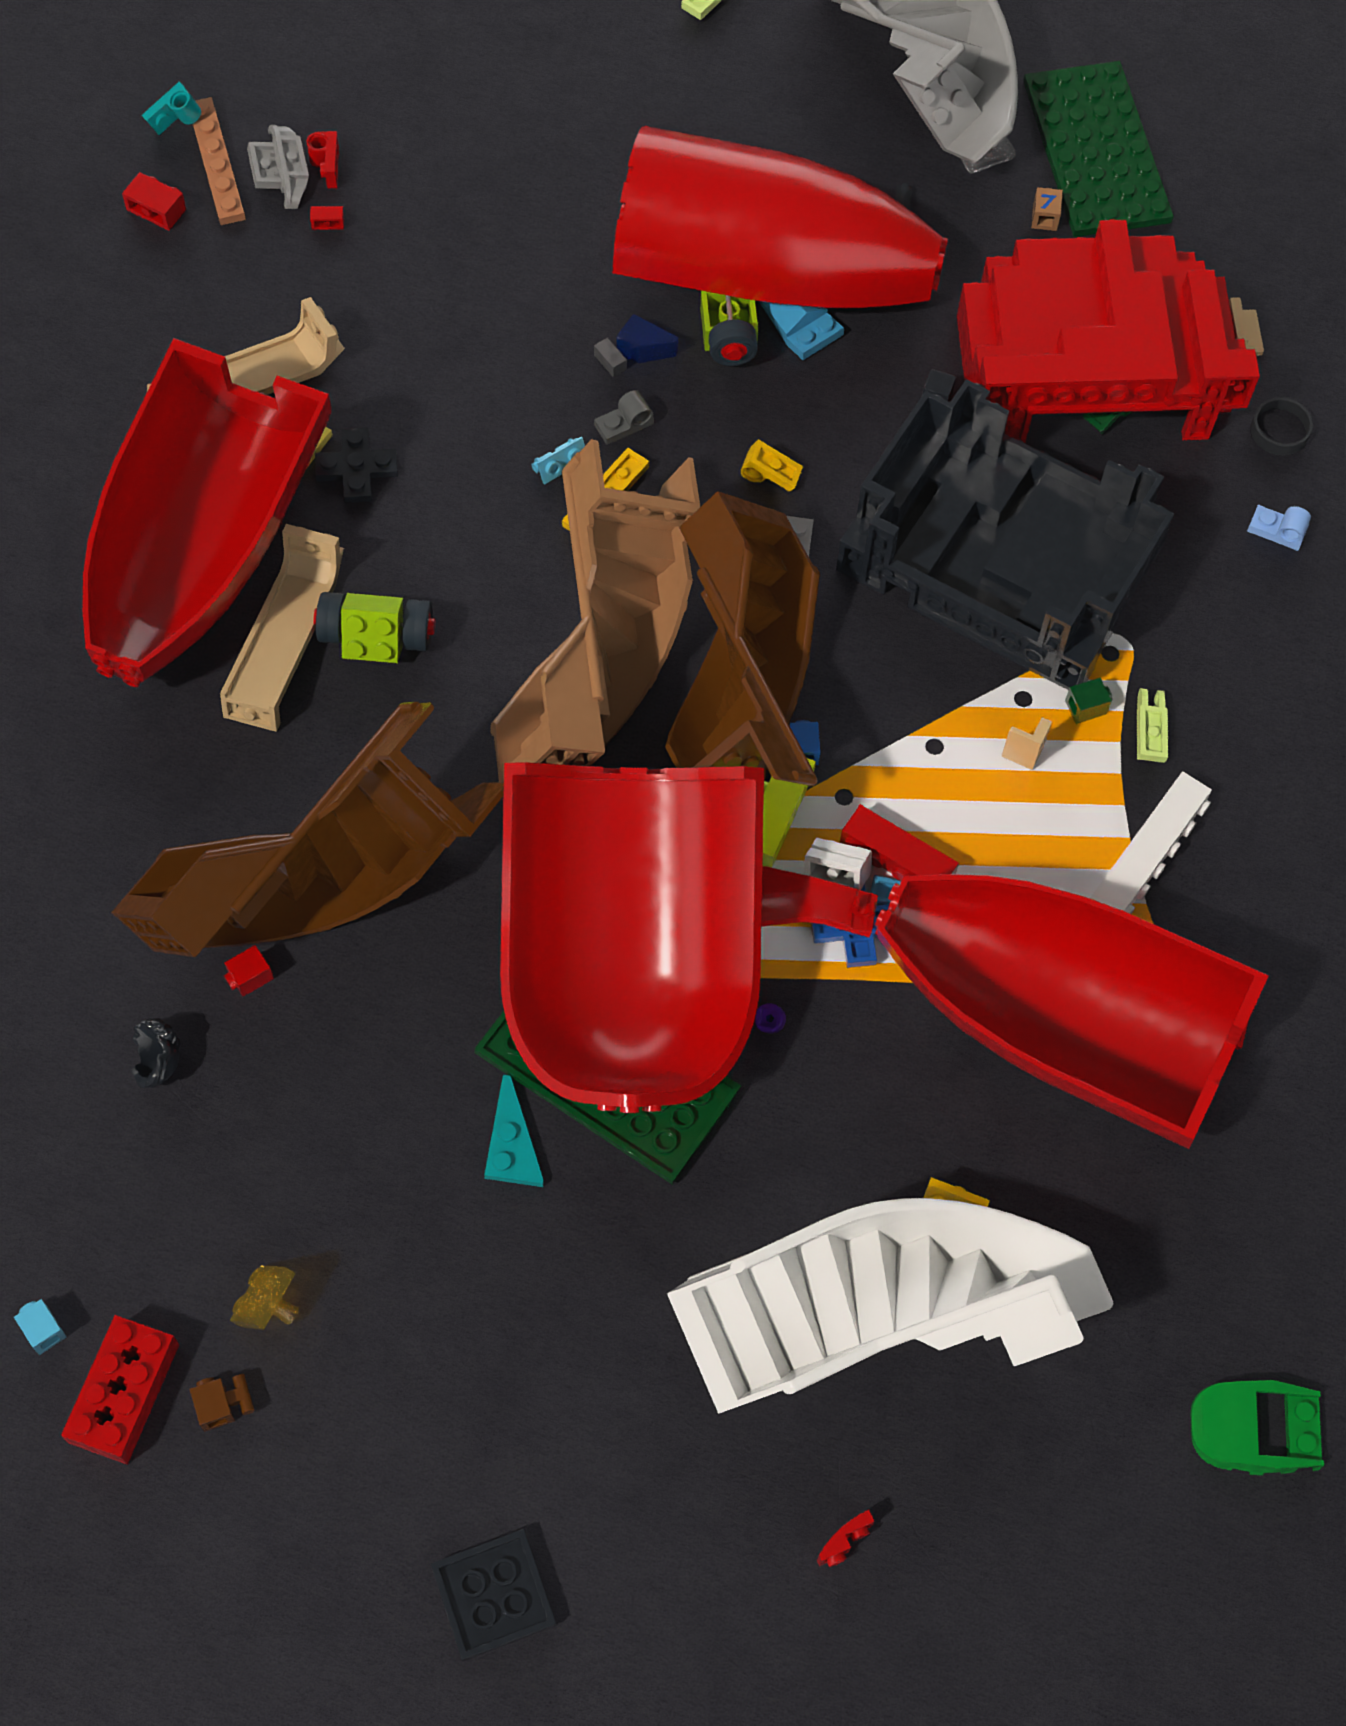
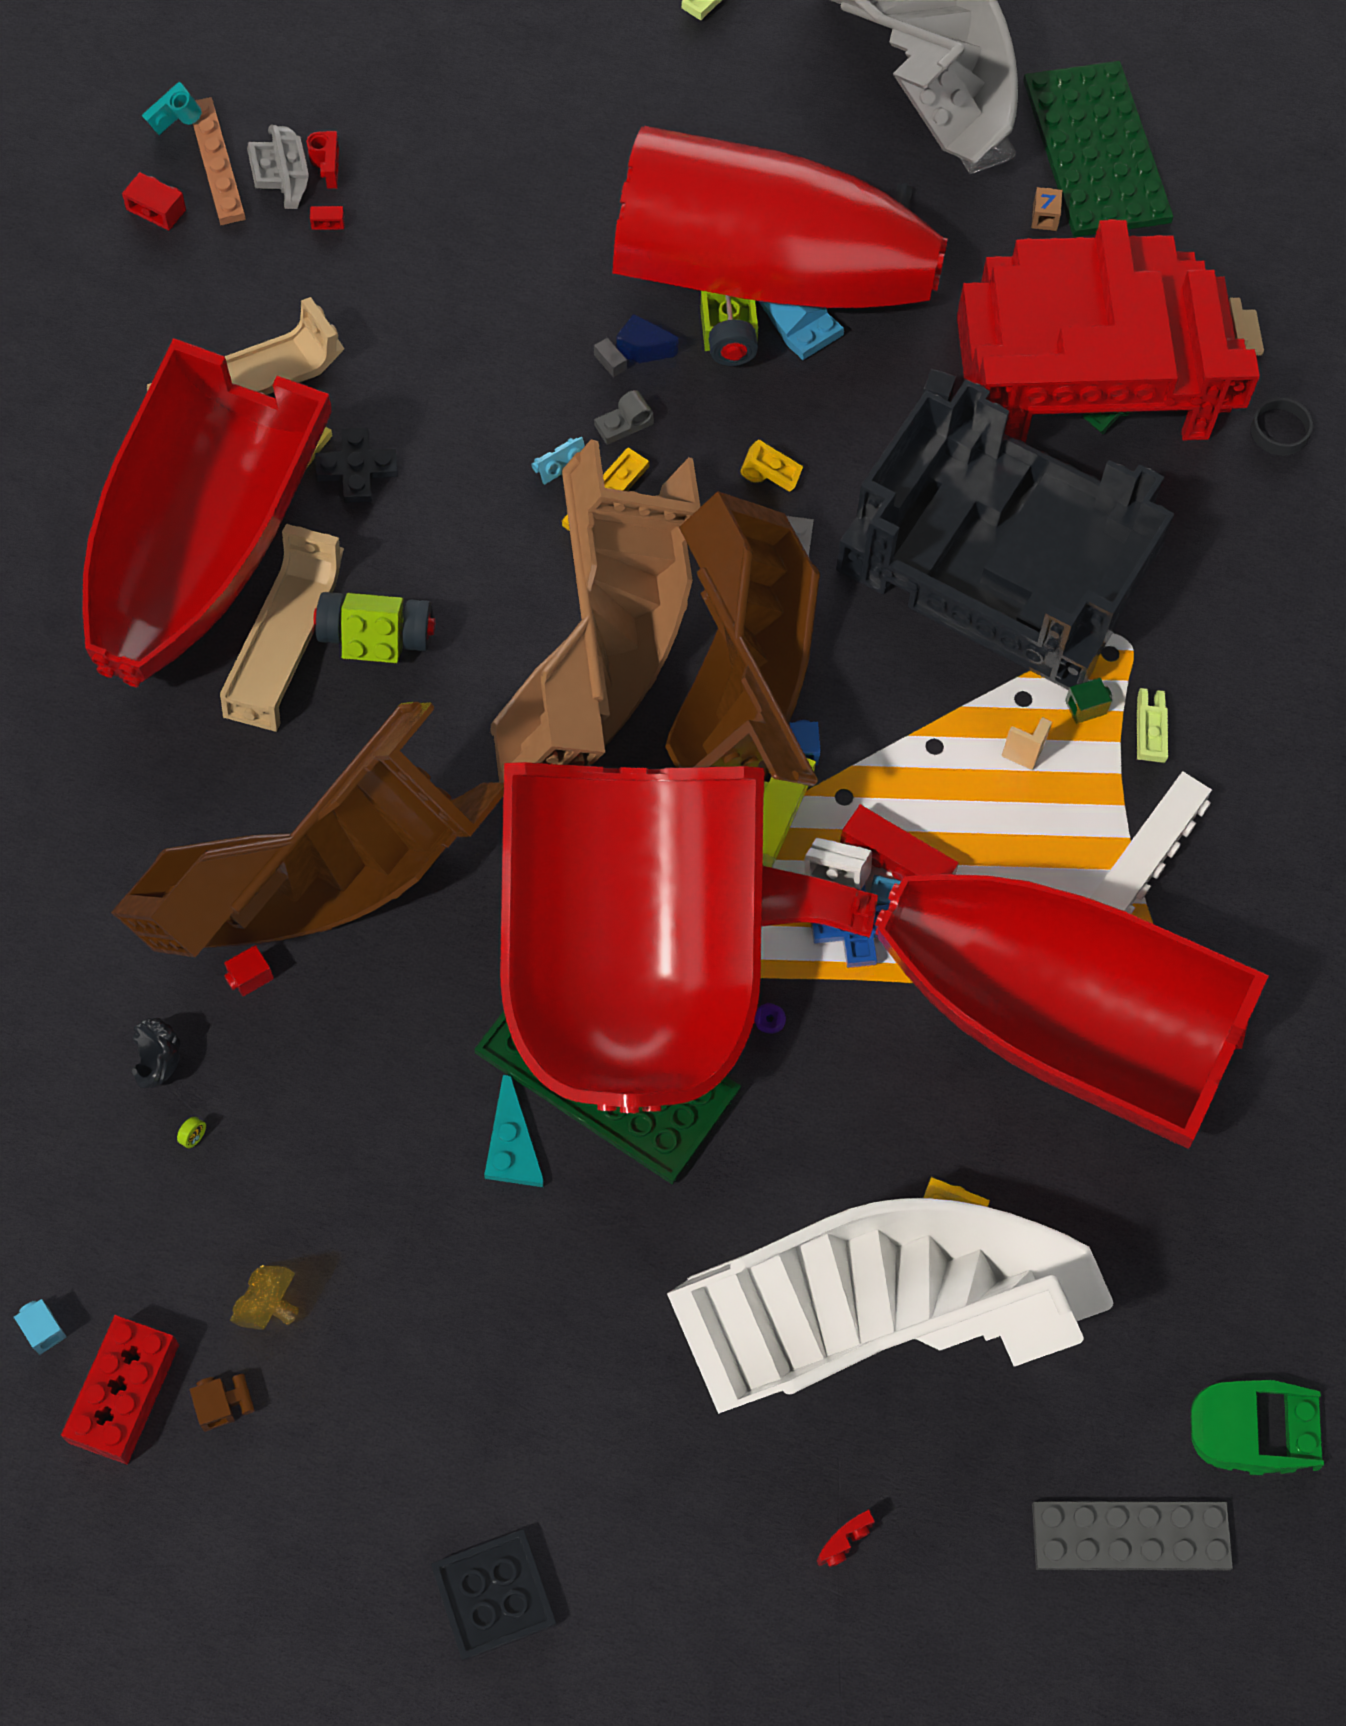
light blue plate [1247,505,1311,551] -> none
none -> lime tile [177,1117,206,1149]
none -> dark grey plate [1032,1502,1233,1570]

